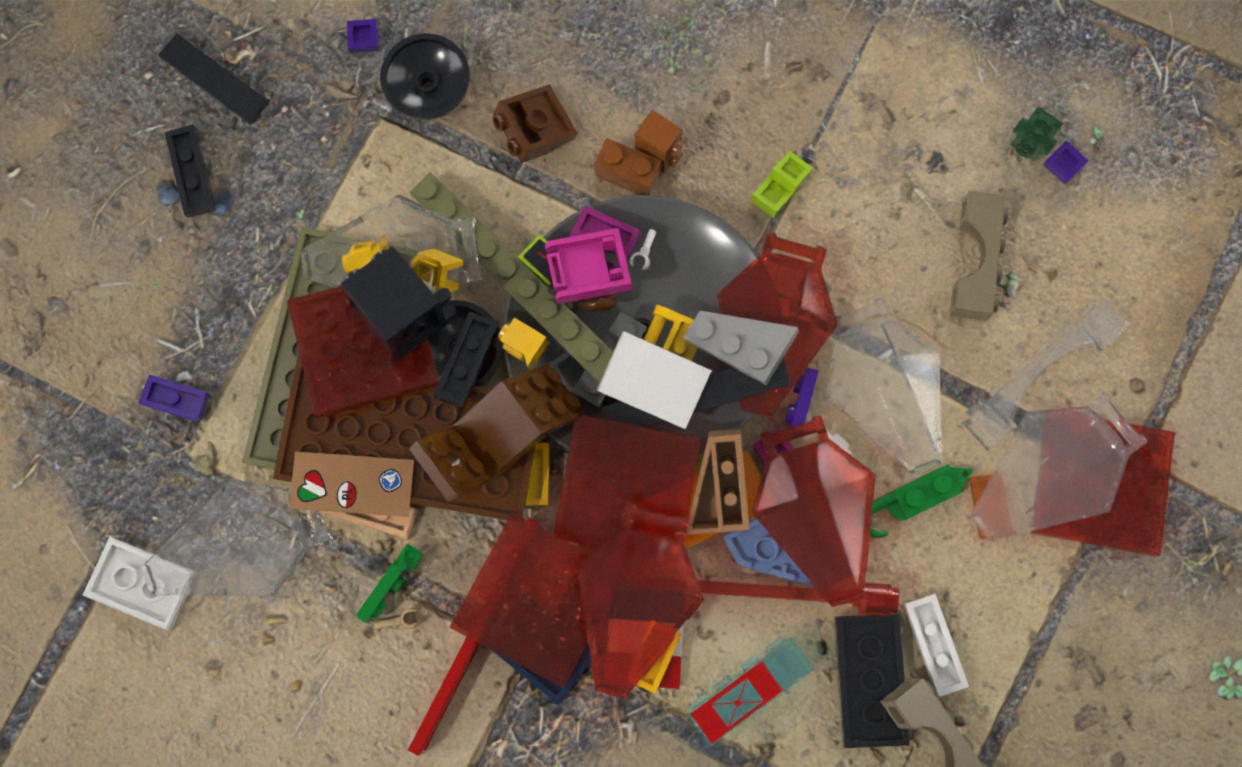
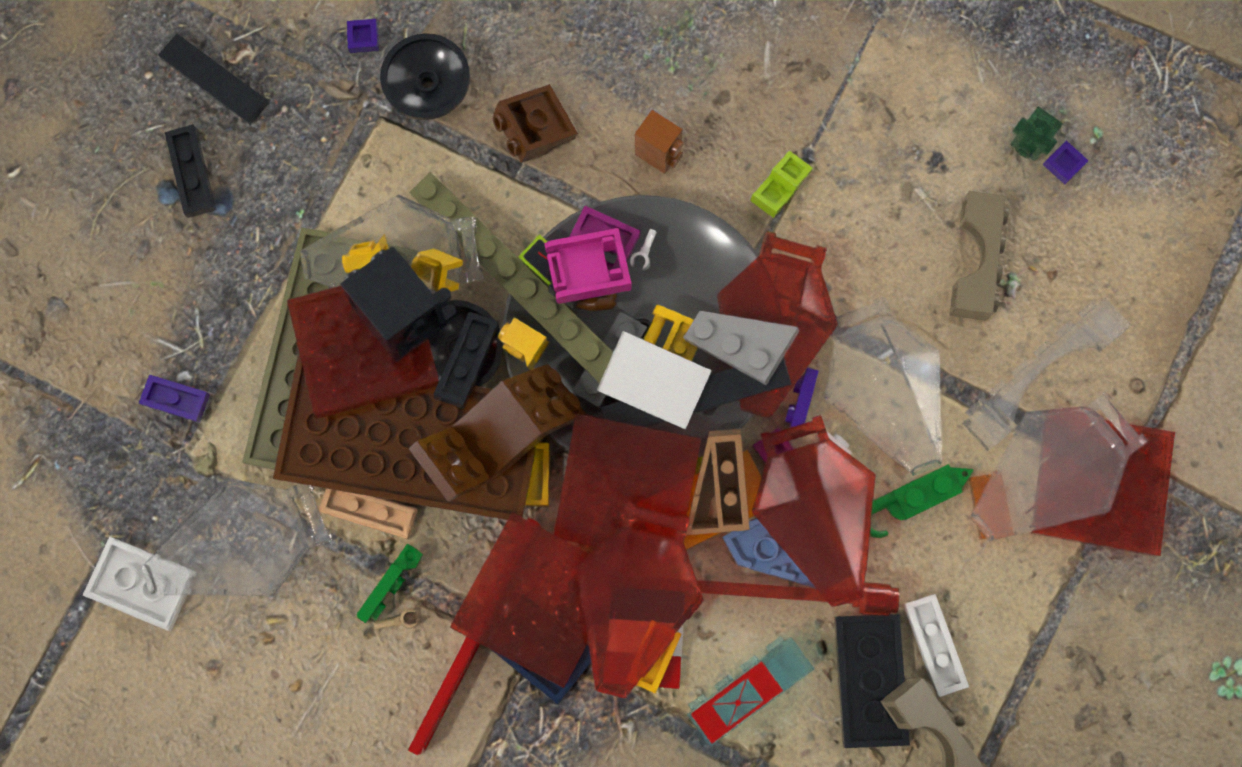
medium nougat sticker [289,451,414,517] -> none
dark orange brick [594,138,662,196] -> none

